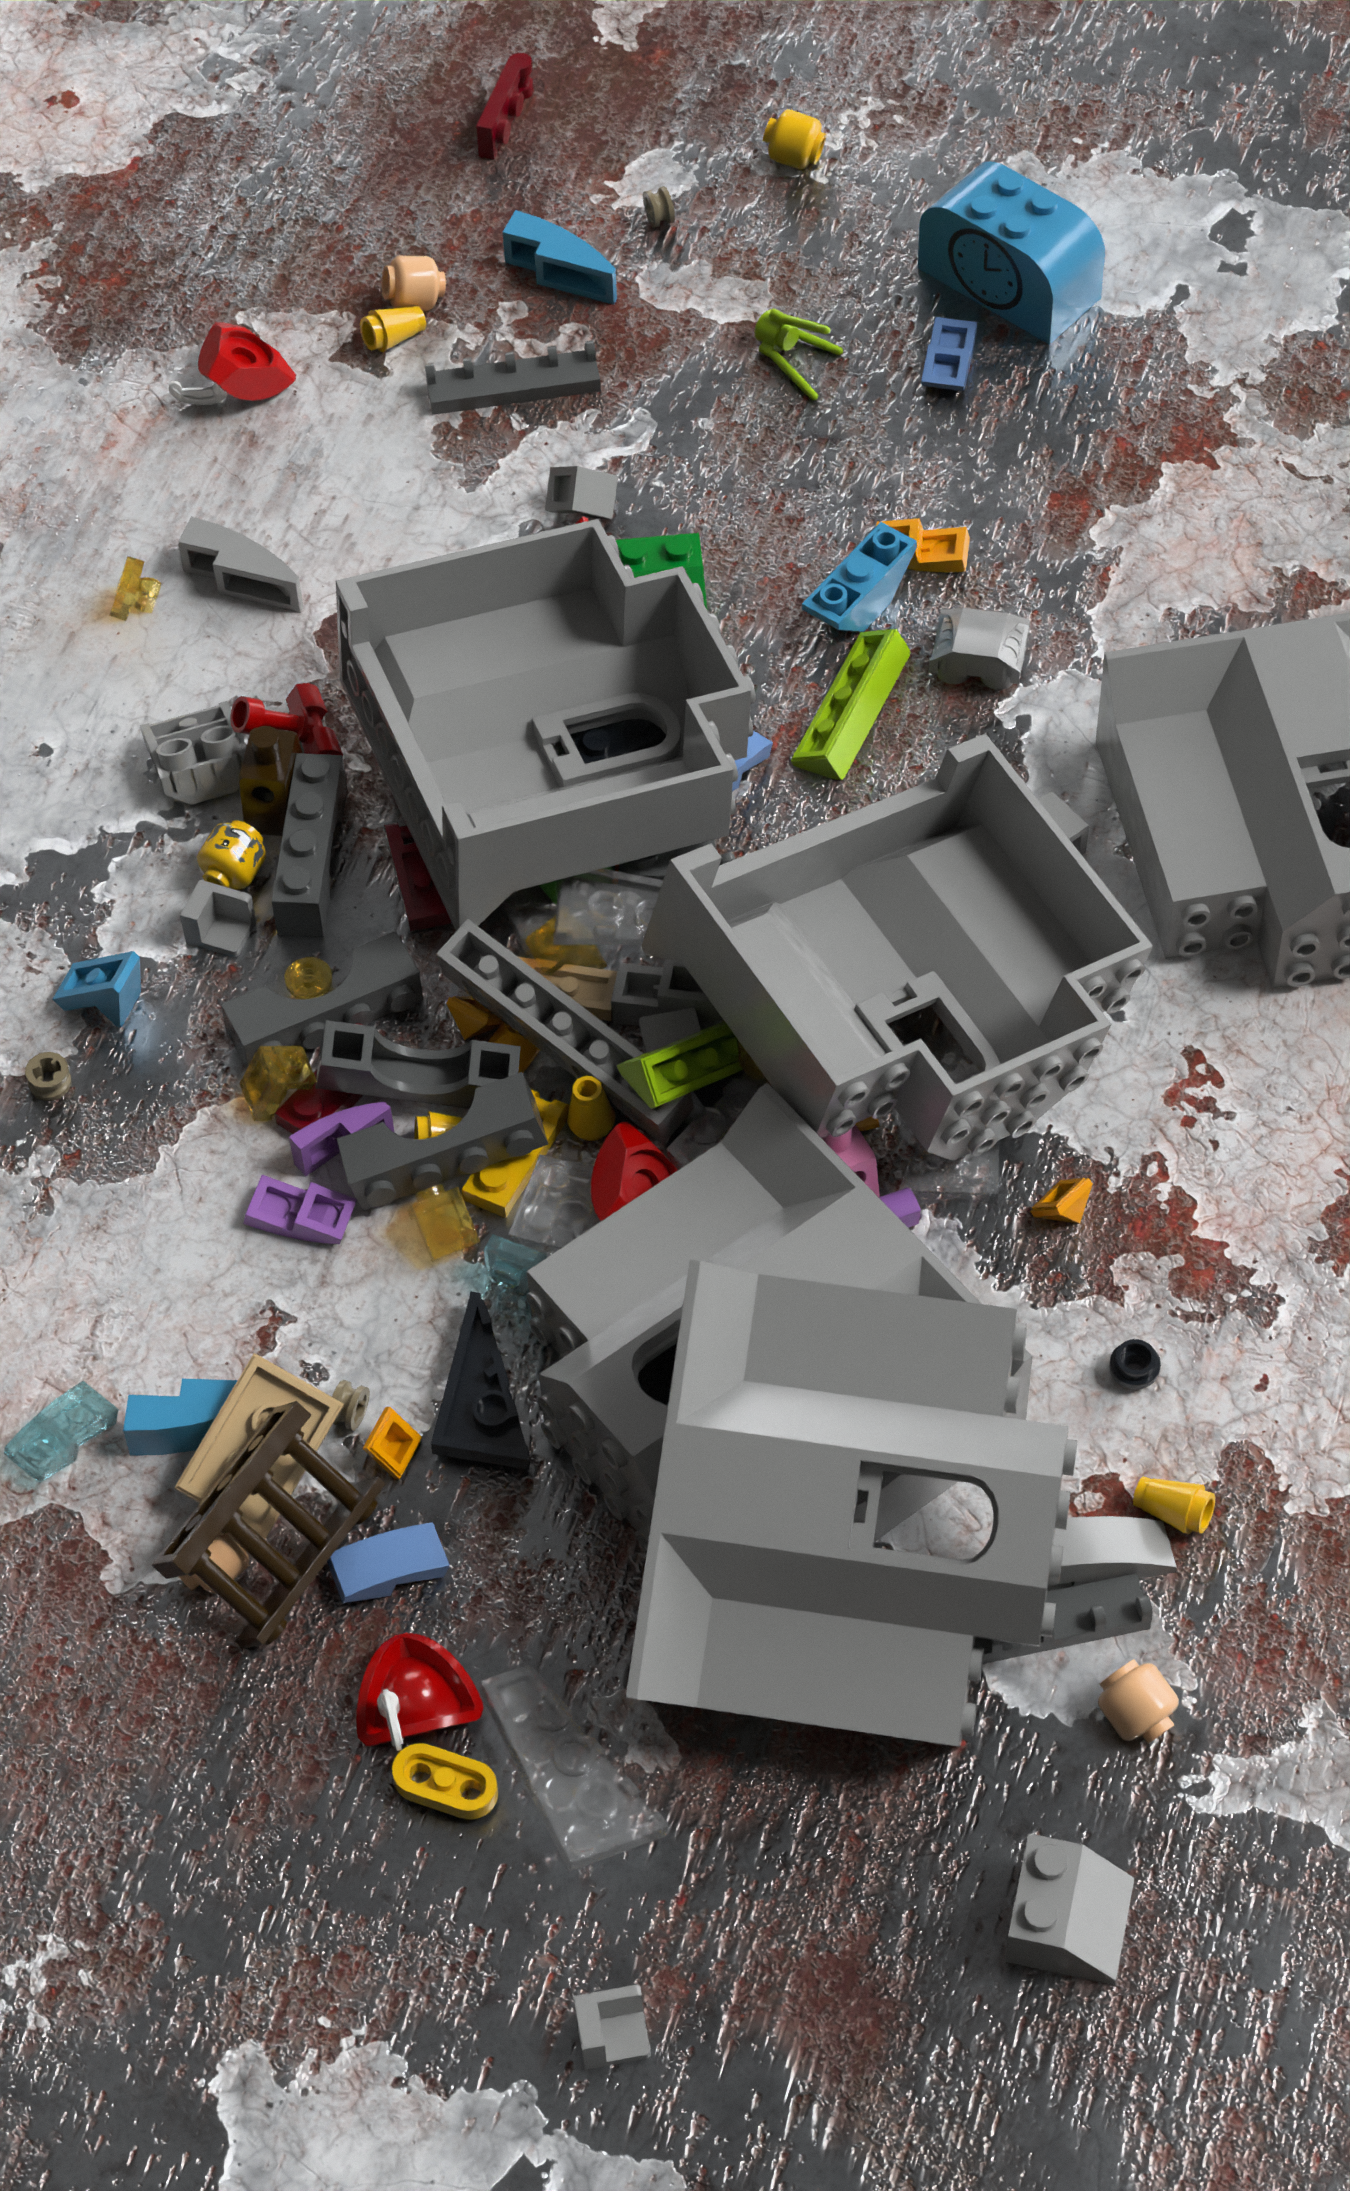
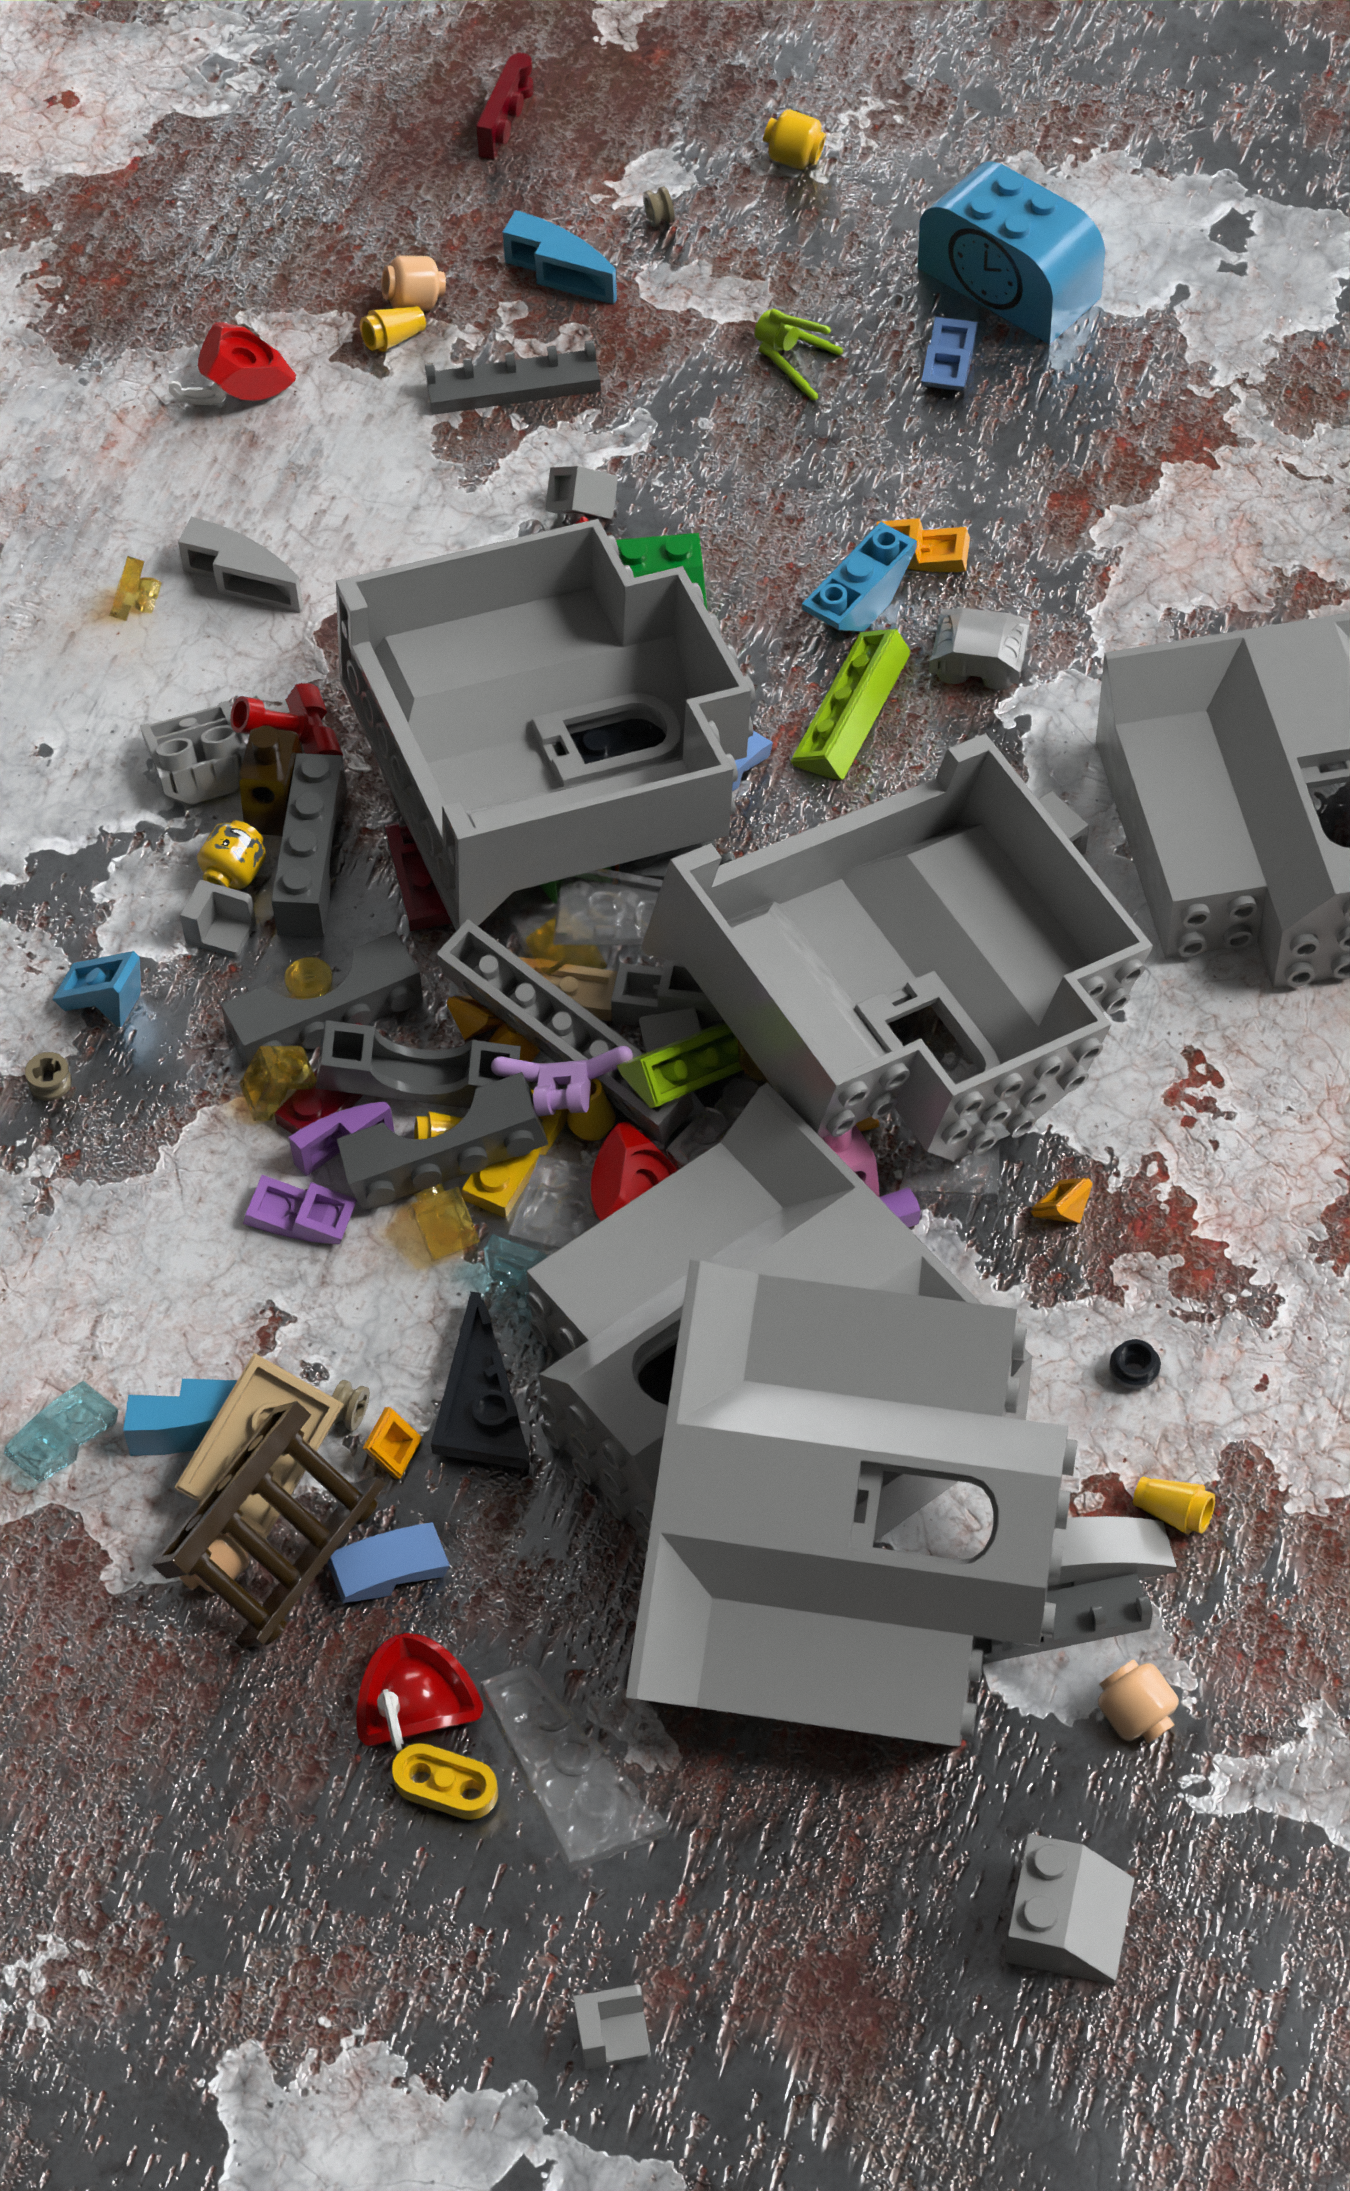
none -> lavender piece [491,1046,633,1116]

